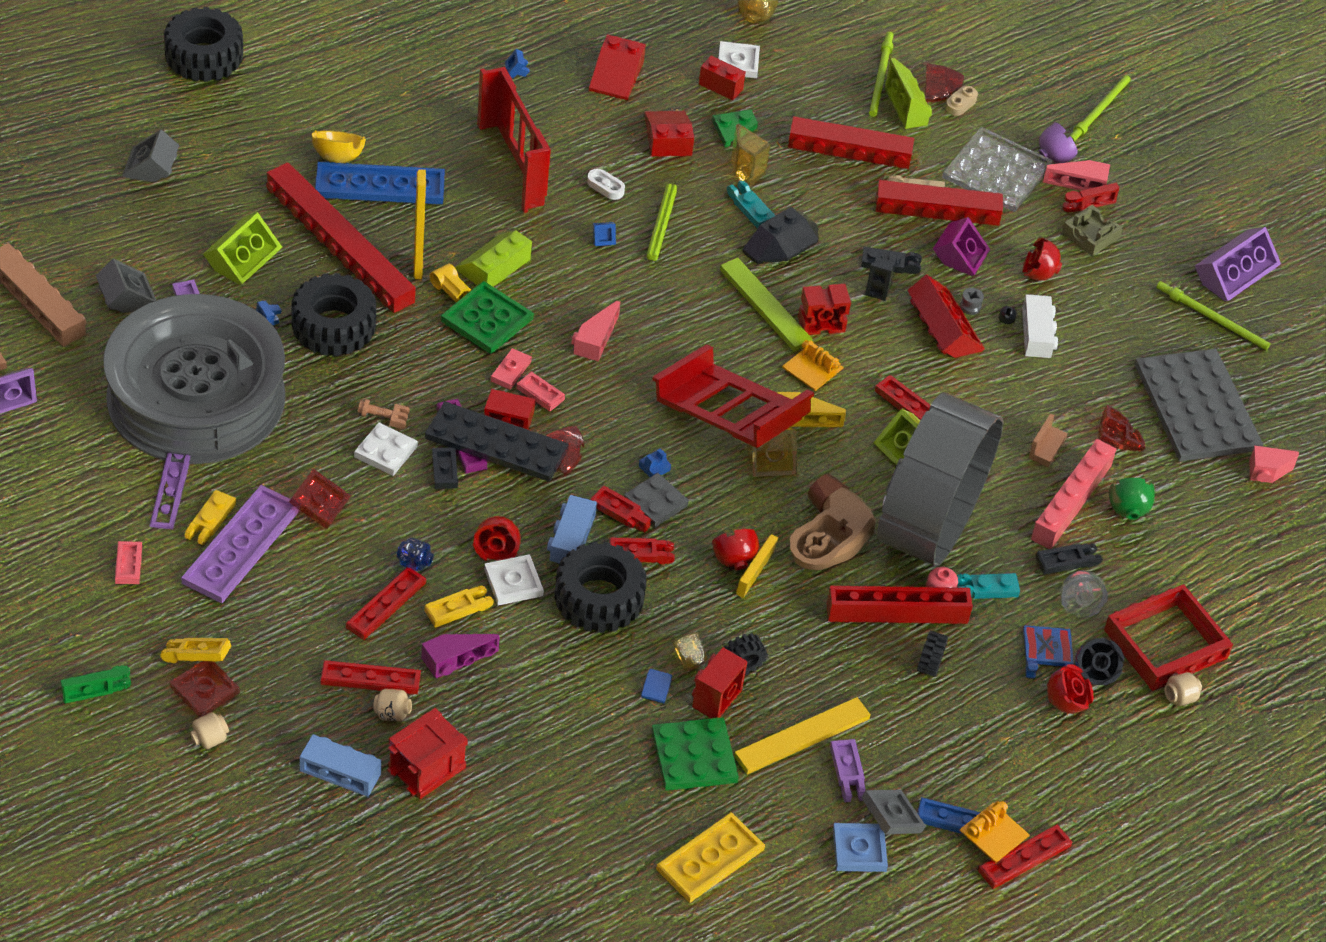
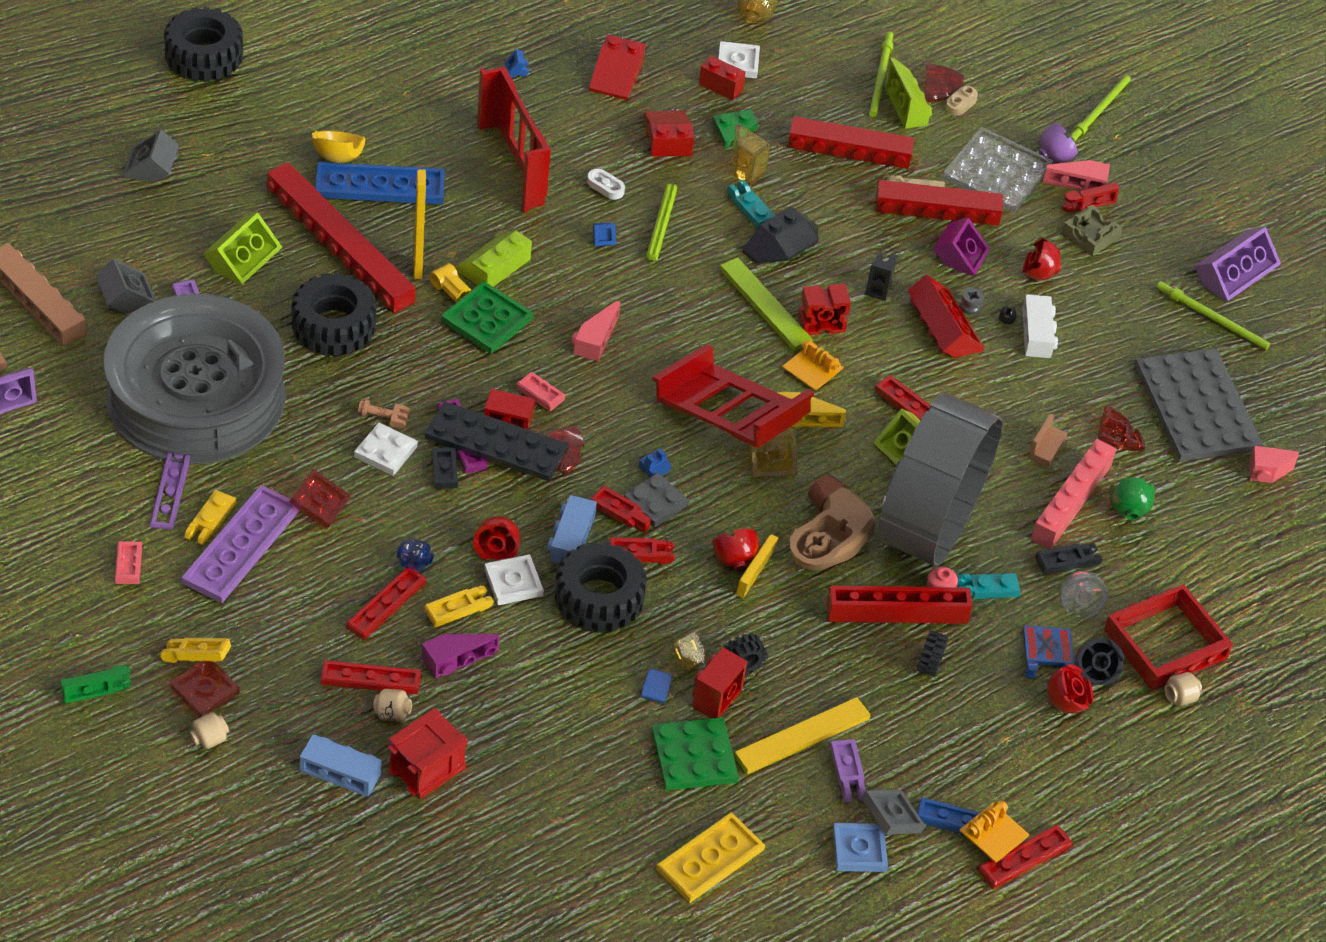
blue tile [256,300,282,325] -> none
coral plate [491,348,532,390] -> none
black hinge [861,247,922,274] -> none

